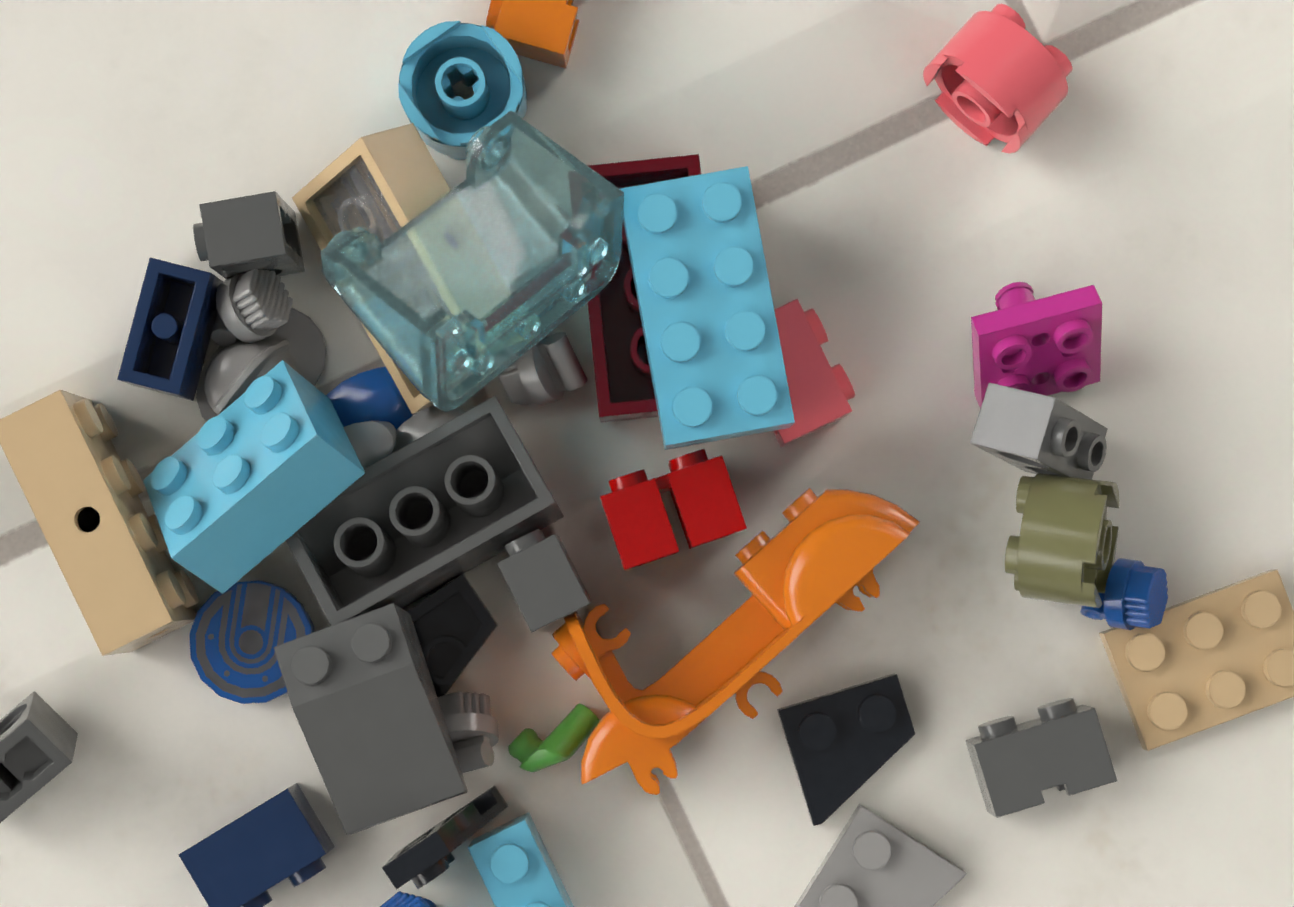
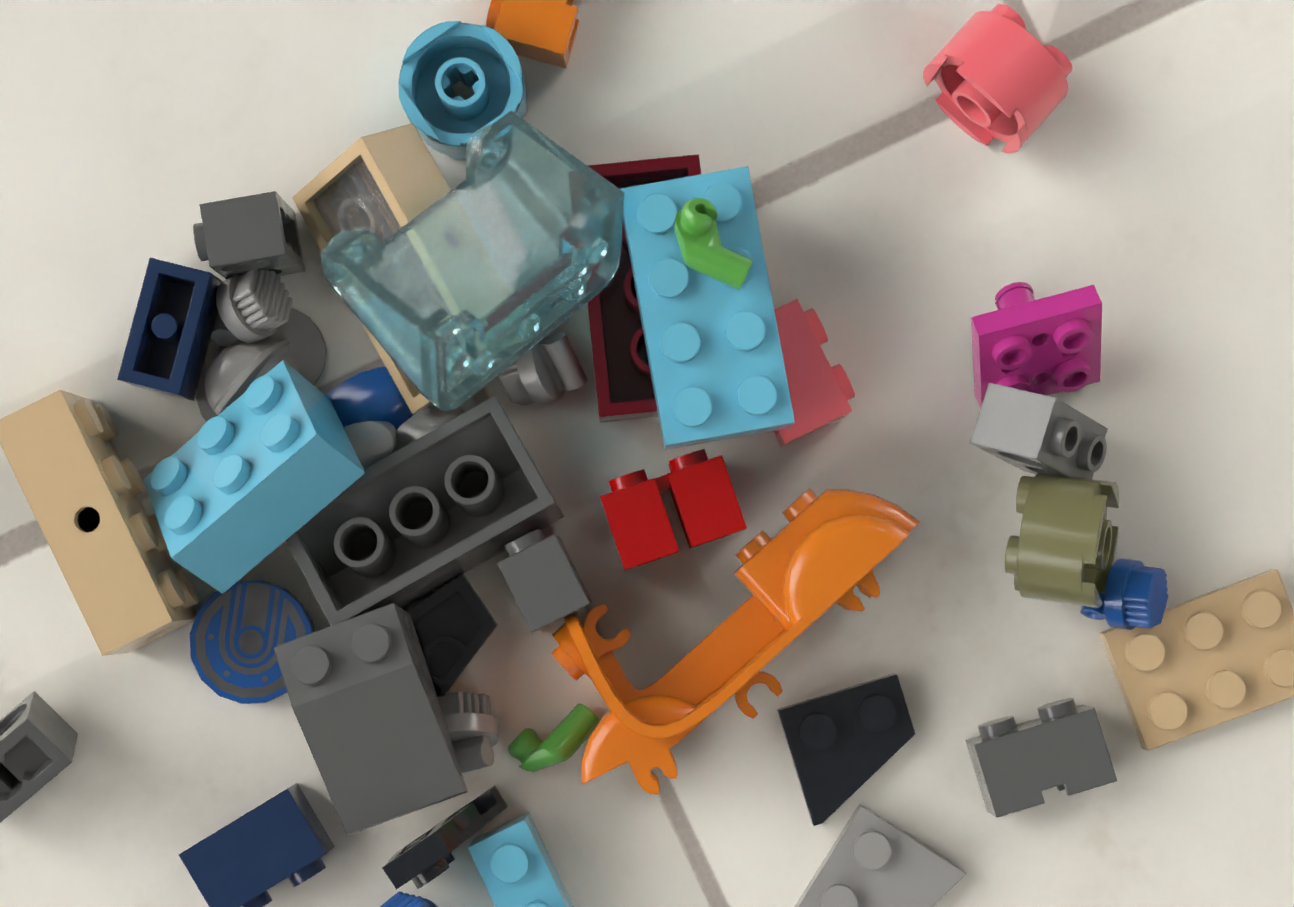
none -> bright green arm [674,198,753,291]

